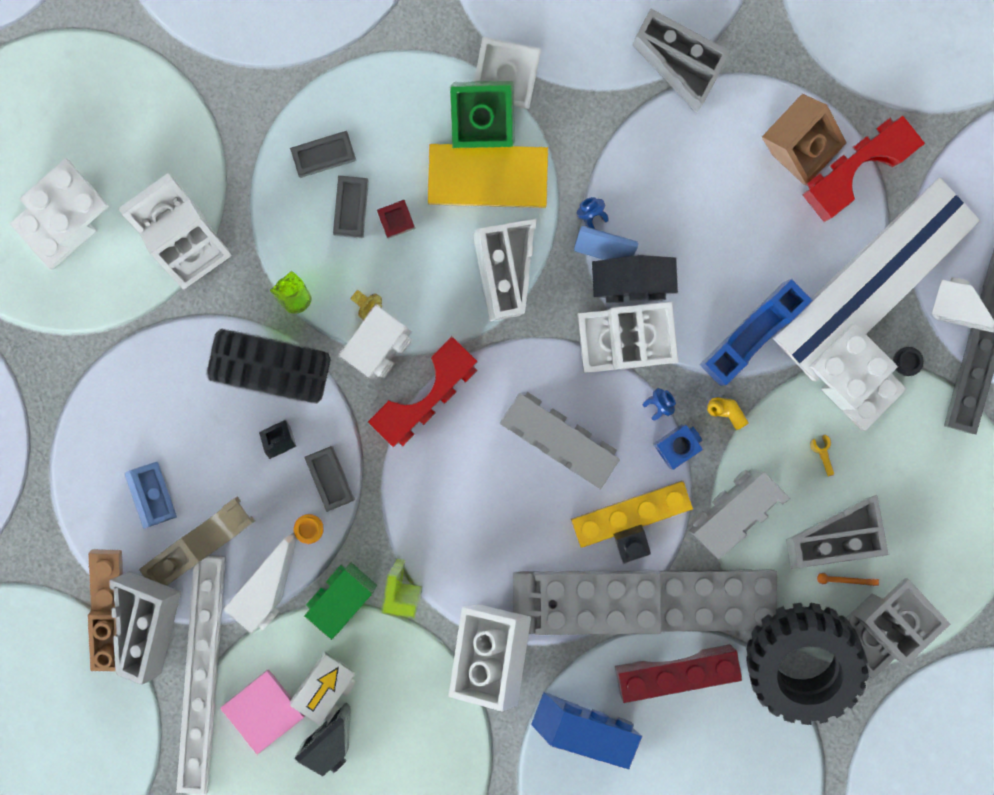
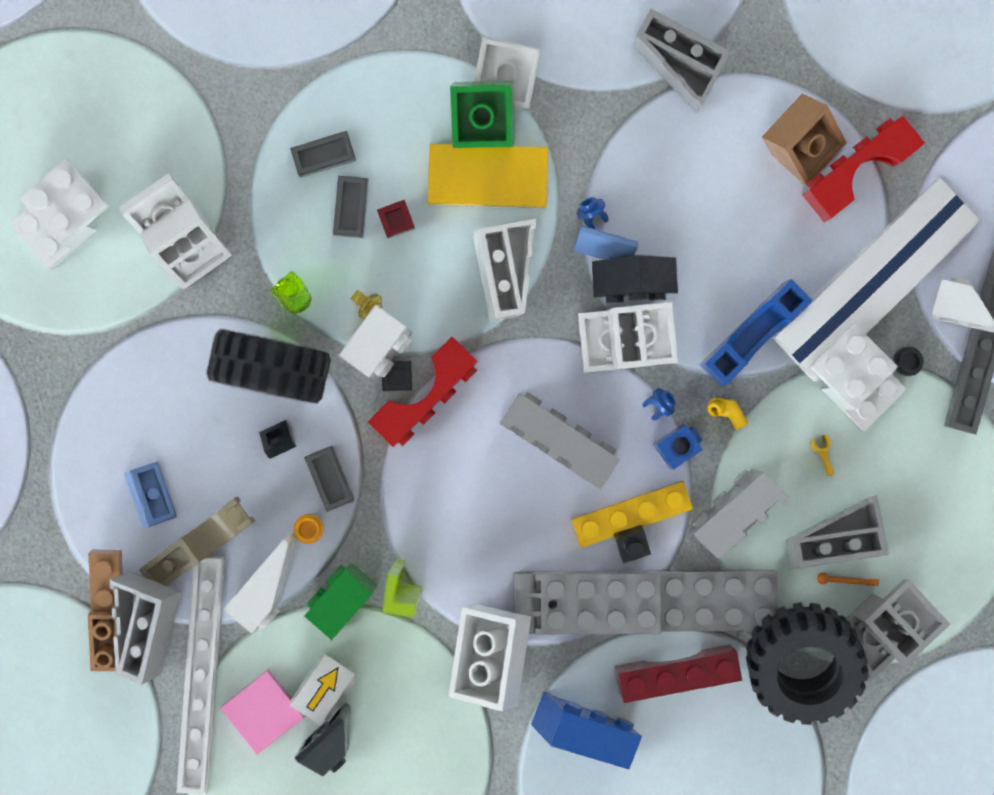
none -> black tile [382,361,413,391]

